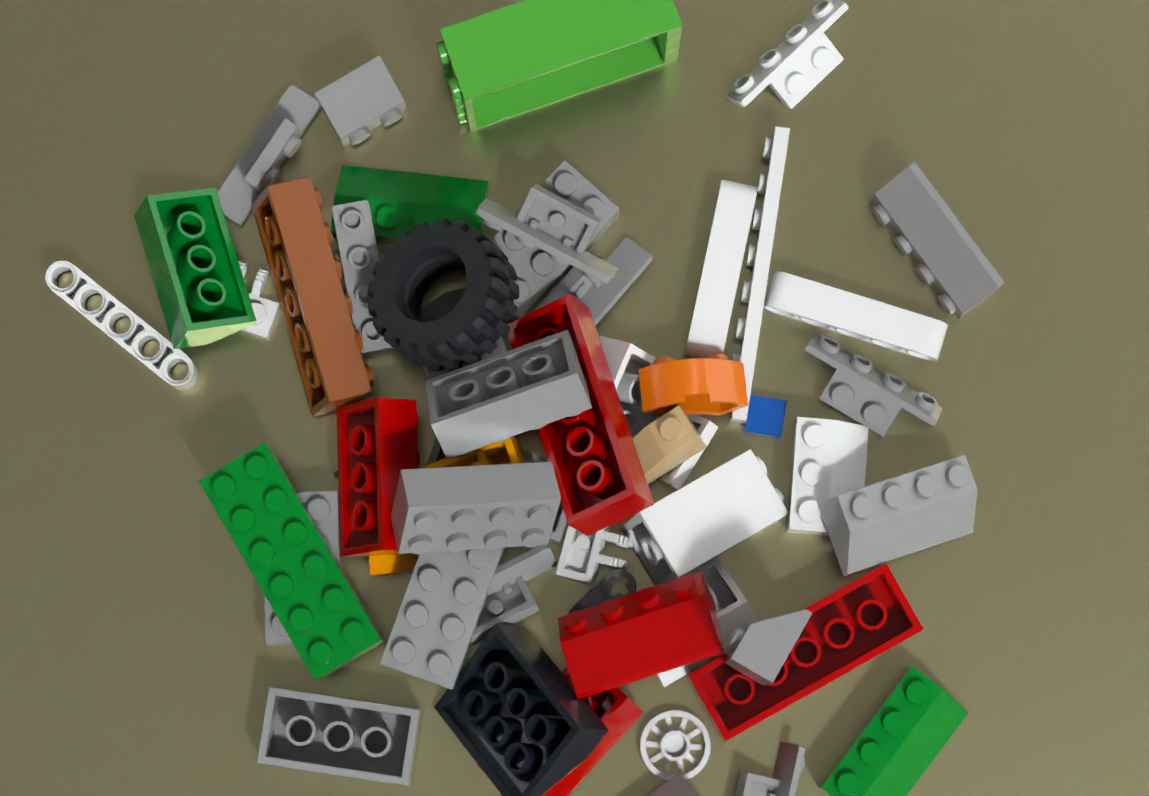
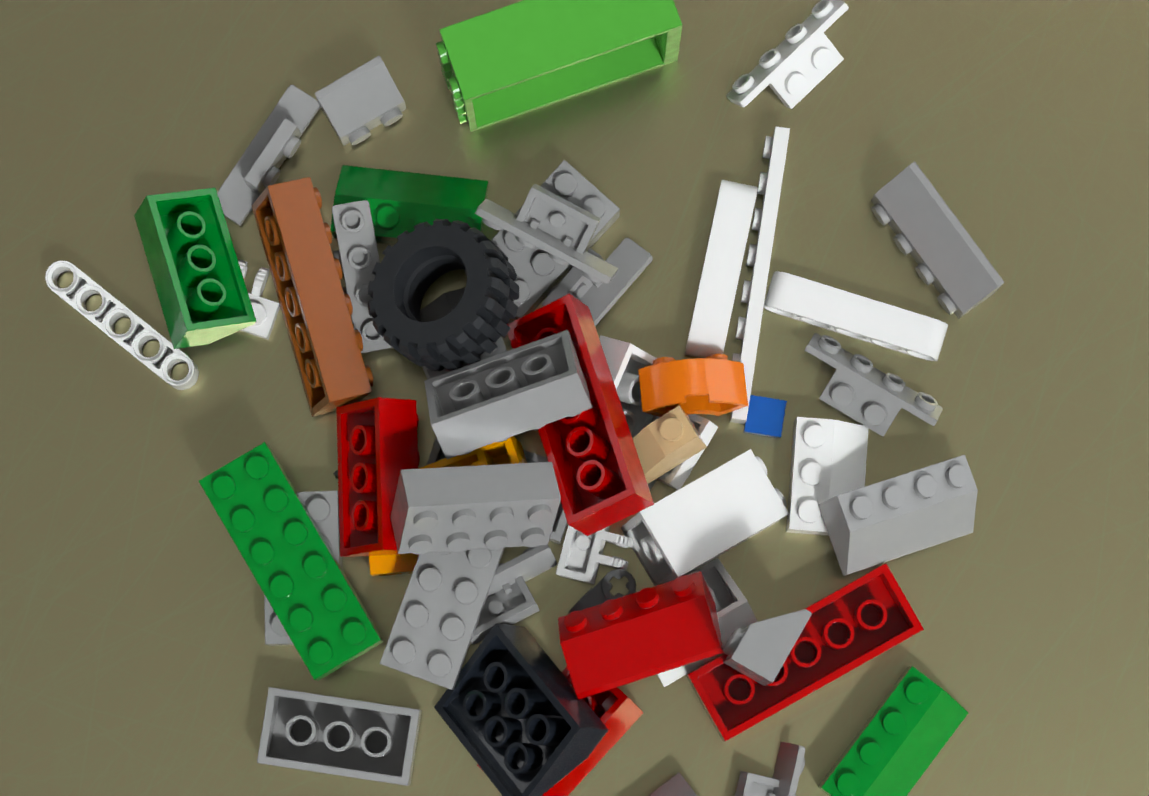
white wheel [640,710,711,780] -> none

